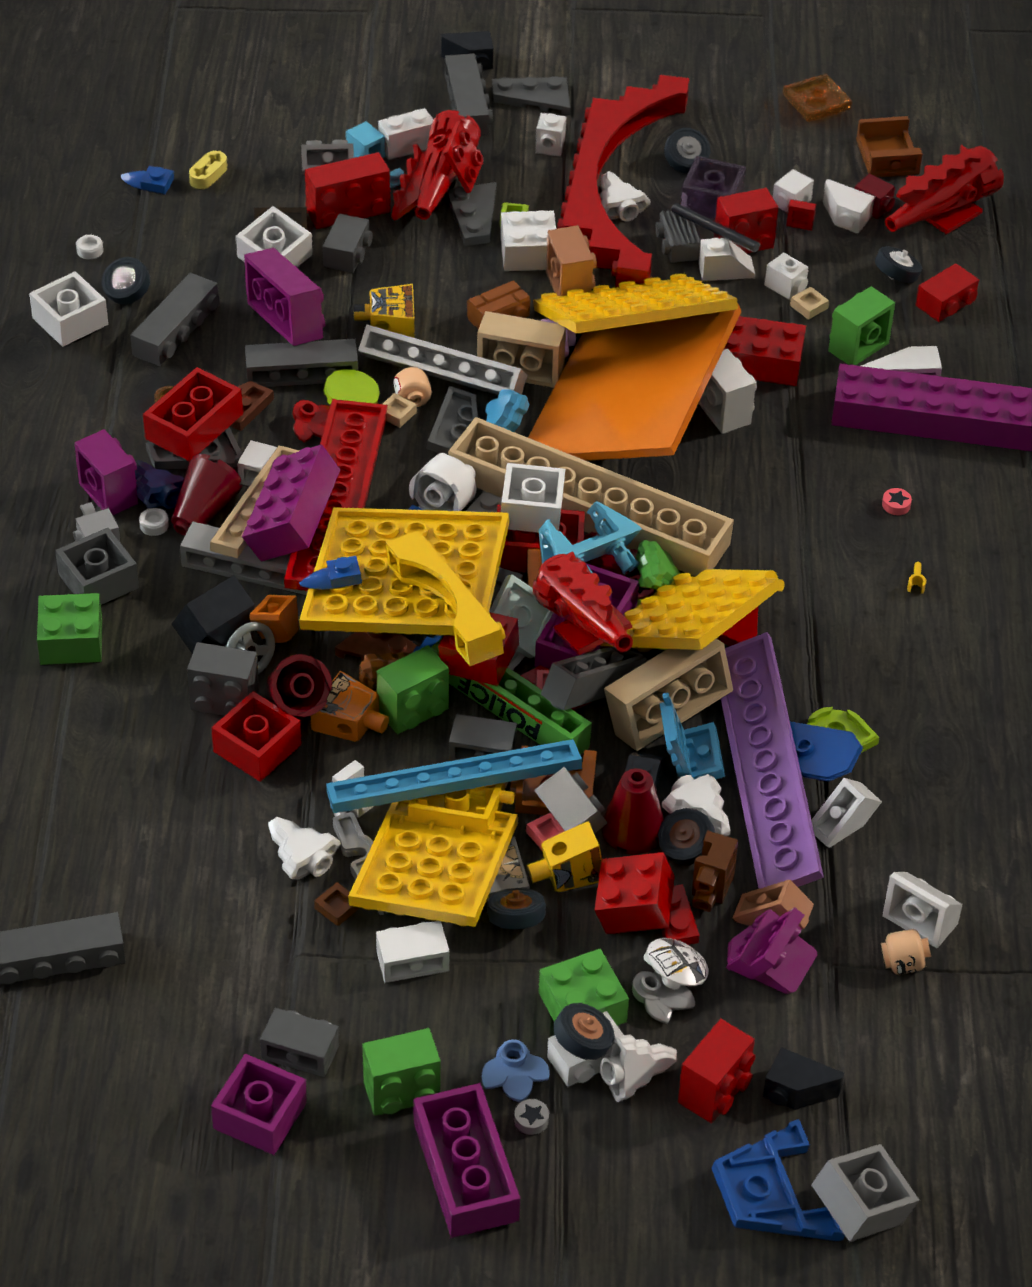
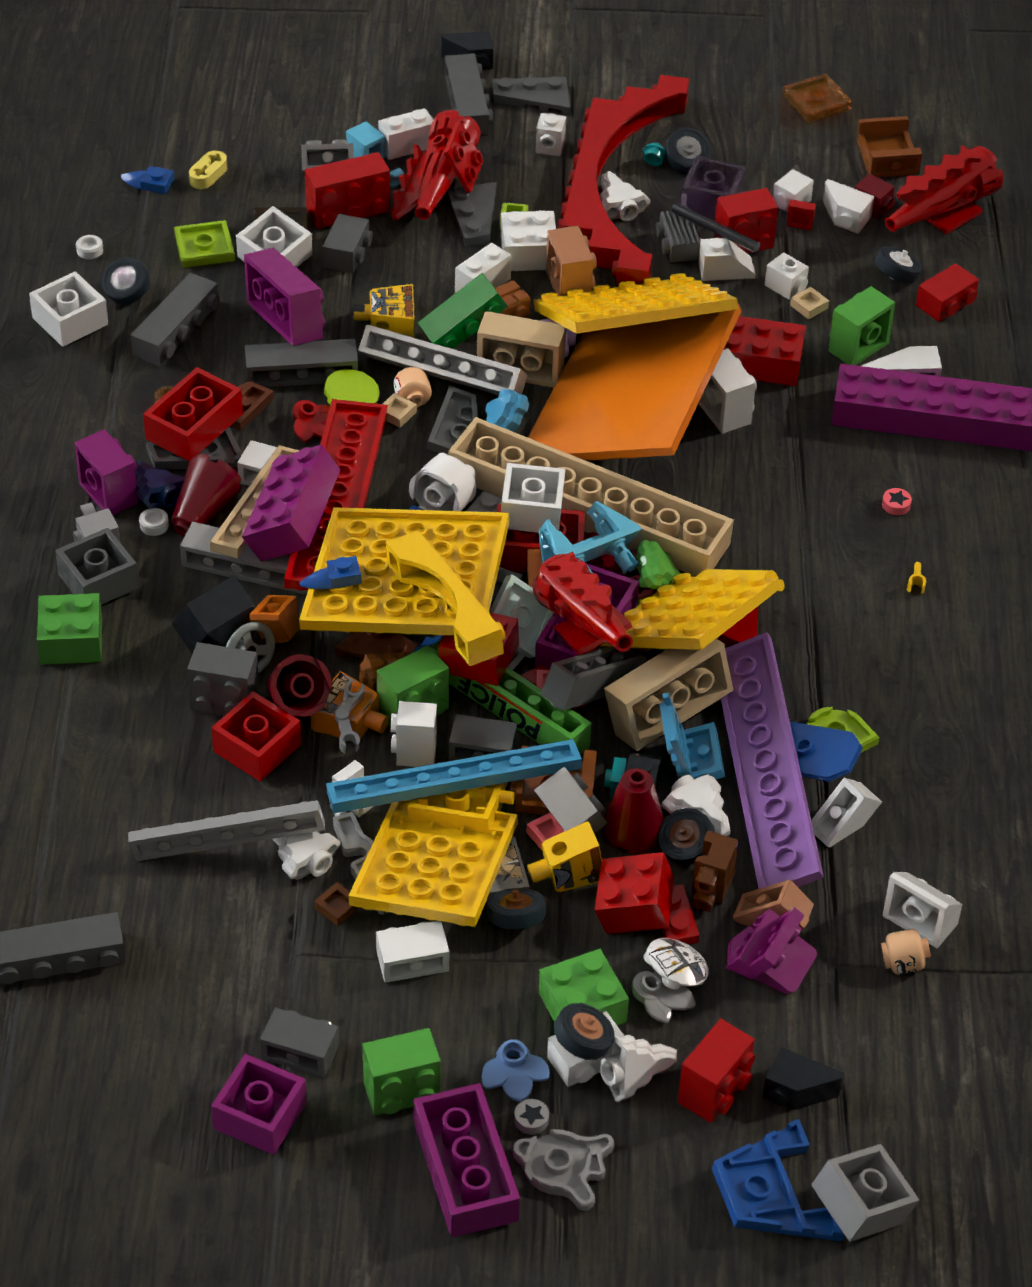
none -> light grey plate [128,800,325,861]
none -> lime tile [174,220,235,268]
none -> light grey piece [335,680,365,754]
none -> white brick [391,701,437,767]
none -> green brick [418,273,508,349]
none -> white brick [455,243,511,293]
none -> light grey tile [513,1129,614,1211]
none -> teal plate [604,757,627,801]
none -> teal plate [643,143,666,166]

